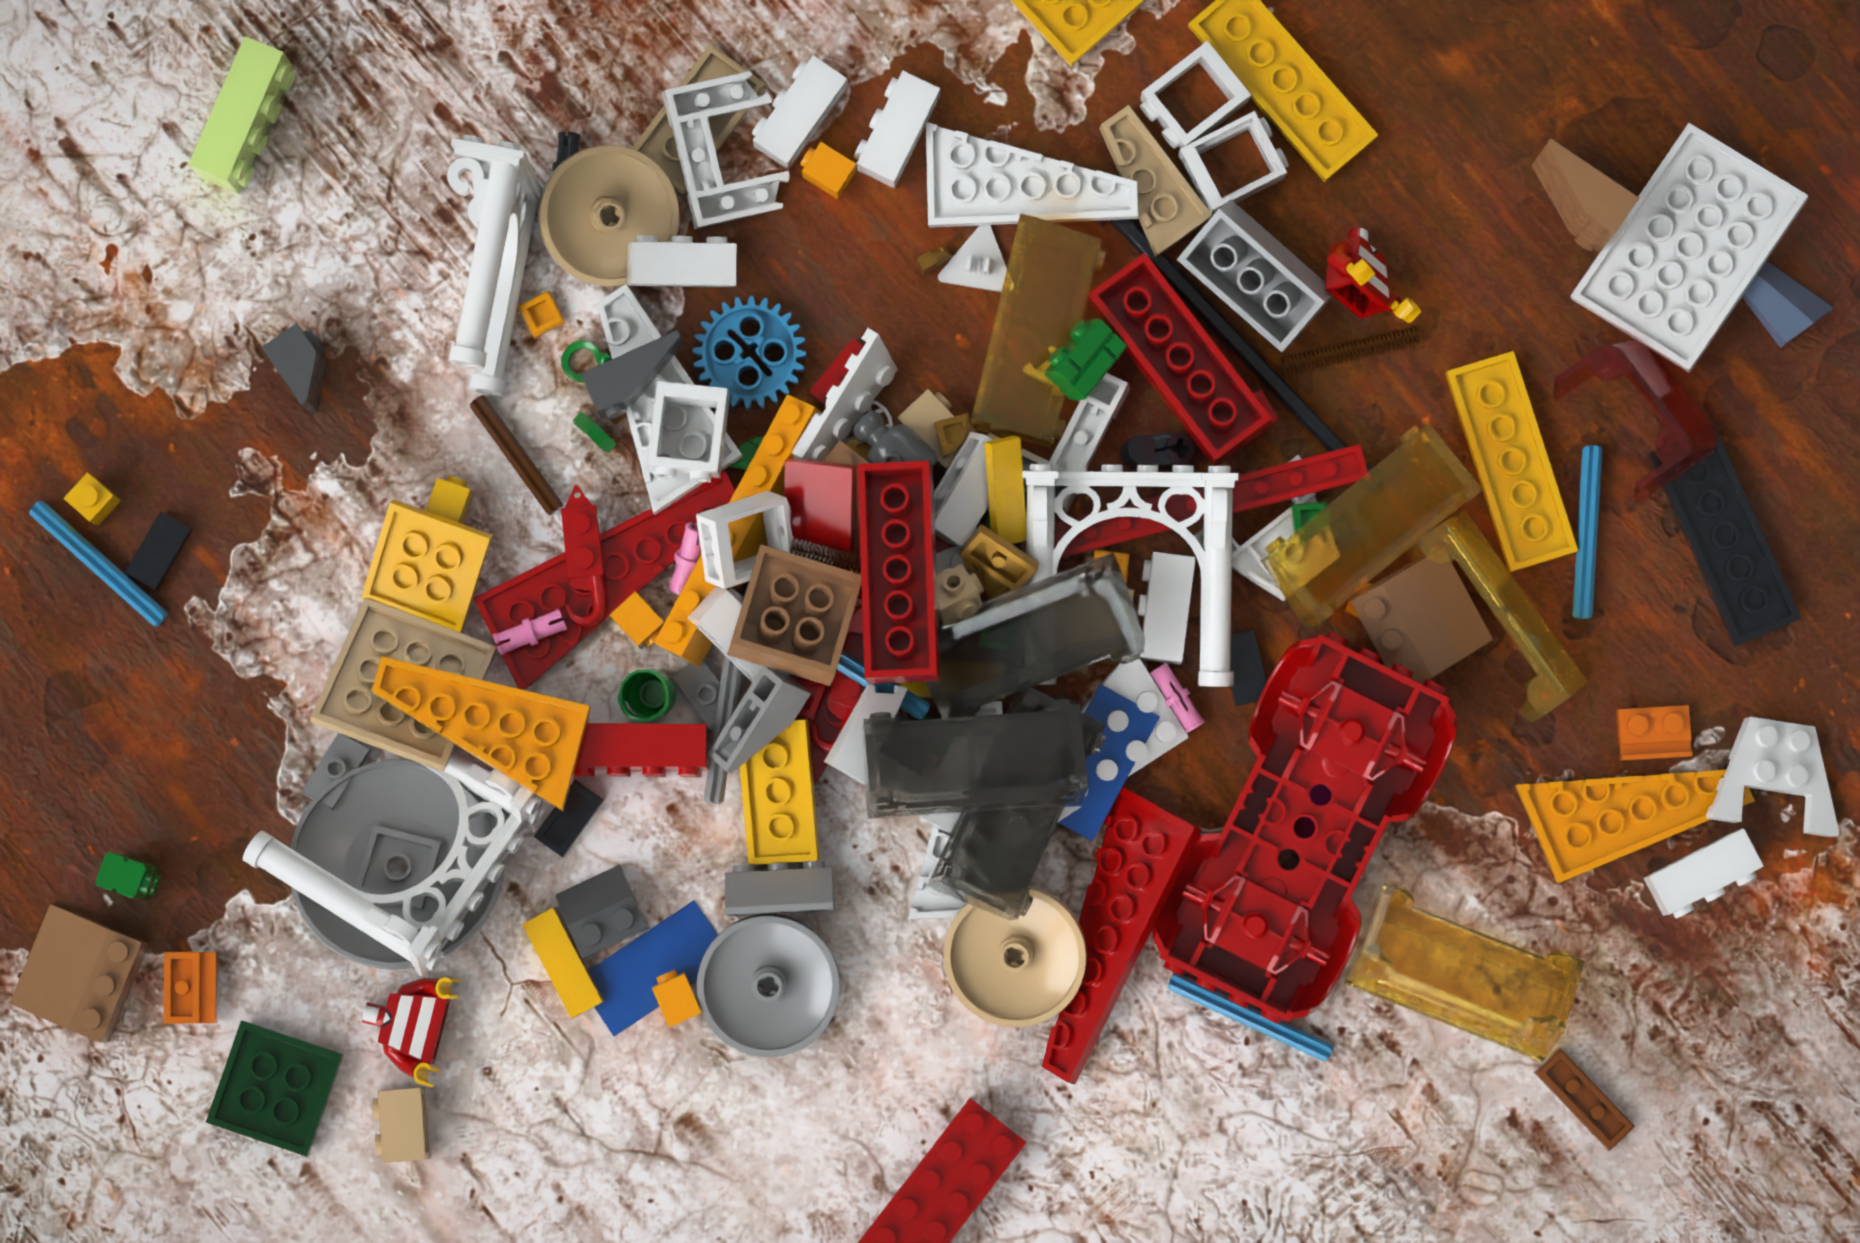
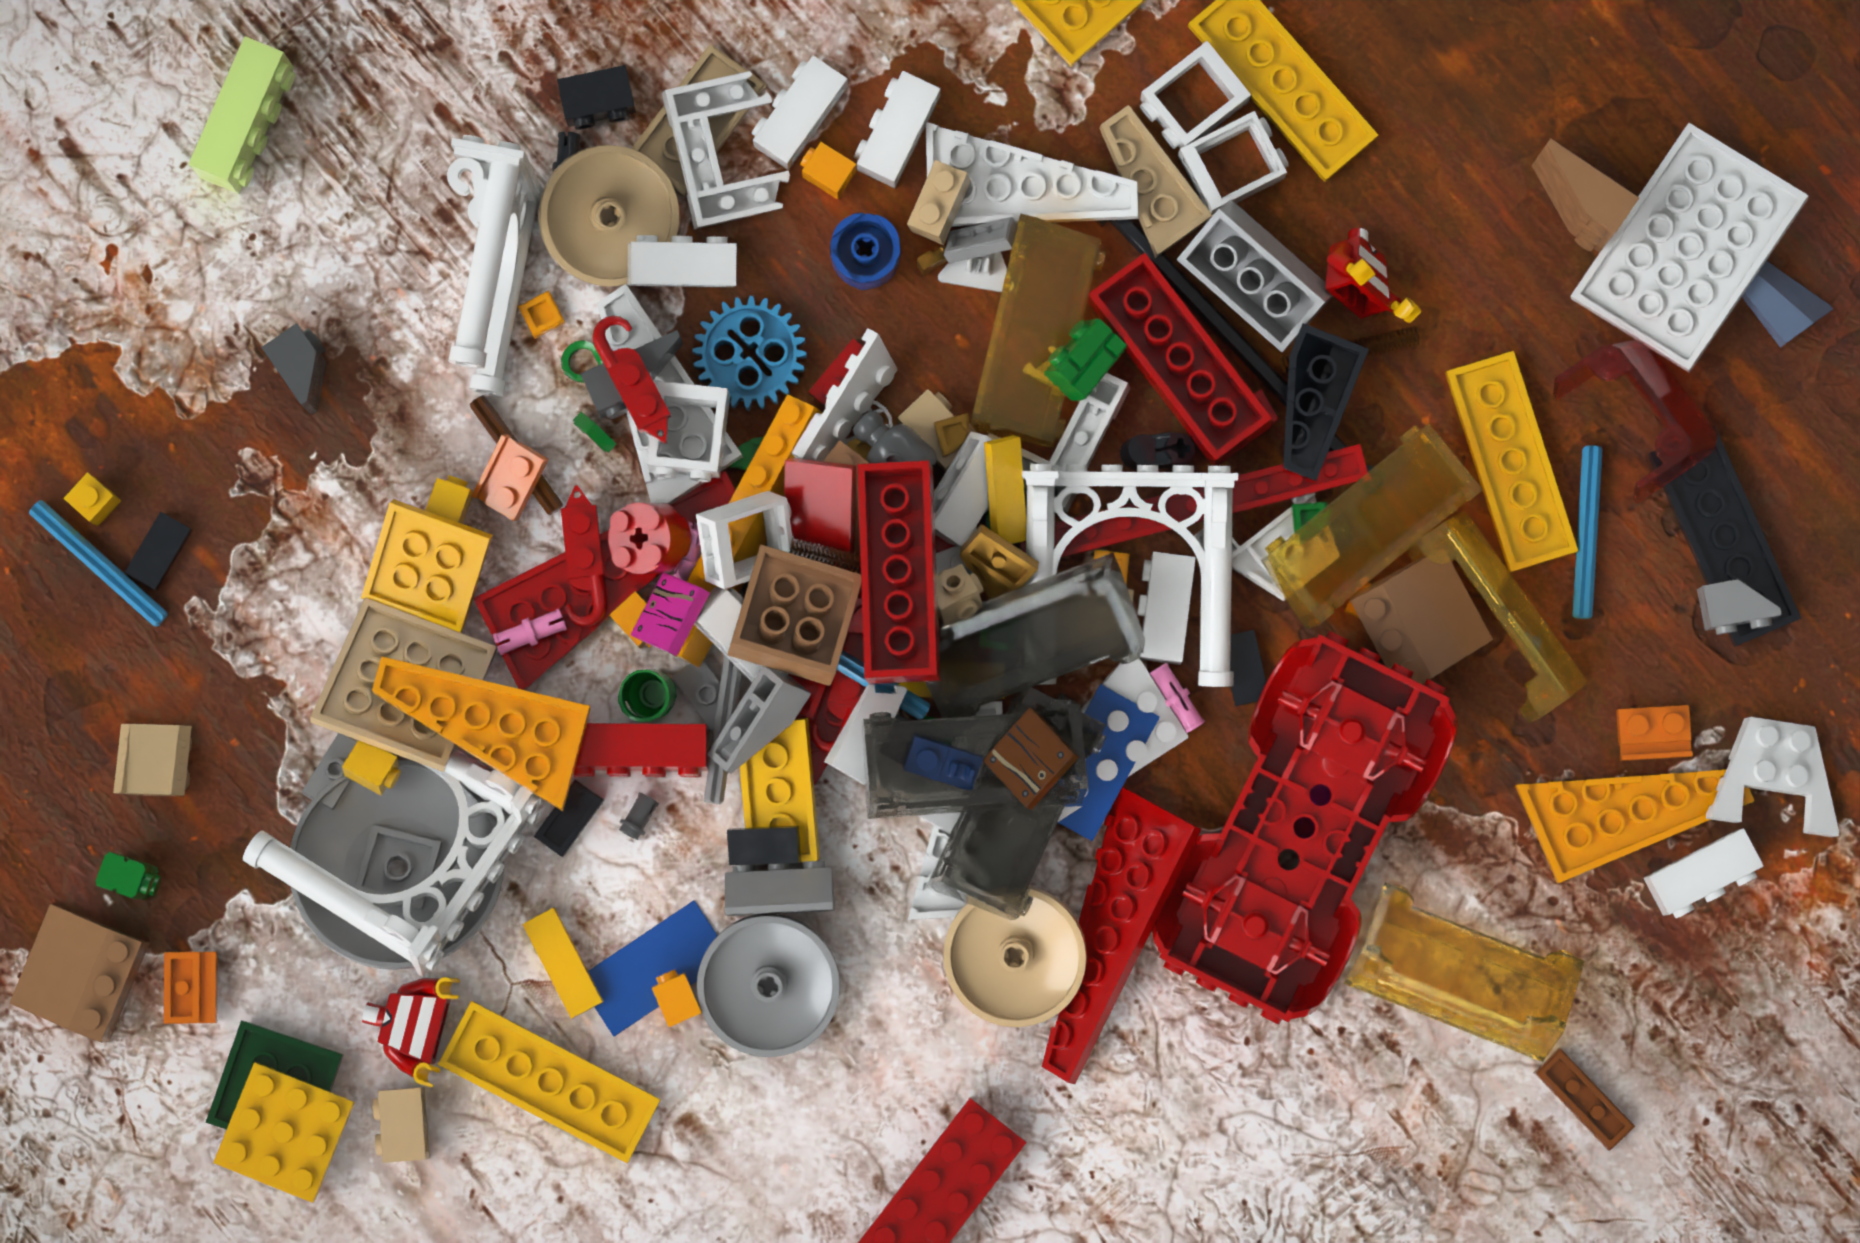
dark grey slope [556,864,650,959] -> none
dark azure axle [1168,973,1333,1061] -> none
none -> tan slope [113,724,192,796]
none -> yellow plate [213,1062,355,1203]
none -> yellow brick [342,740,401,796]
none -> yellow plate [438,1001,661,1164]
none -> plate [472,434,549,521]
none -> black hinge [557,65,636,130]
none -> red plate [592,315,672,444]
none -> brick [608,503,691,574]
none -> dark grey pin [619,792,659,840]
none -> dark pink tile [631,573,710,656]
none -> black tile [727,826,801,865]
none -> blue brick [830,213,901,290]
none -> dark blue plate [903,734,983,792]
none -> tan brick [907,160,971,245]
none -> light grey plate [944,217,1017,263]
none -> reddish brown tile [983,707,1079,810]
none -> black wedge [1283,323,1369,481]
none -> light grey slope [1697,579,1781,635]

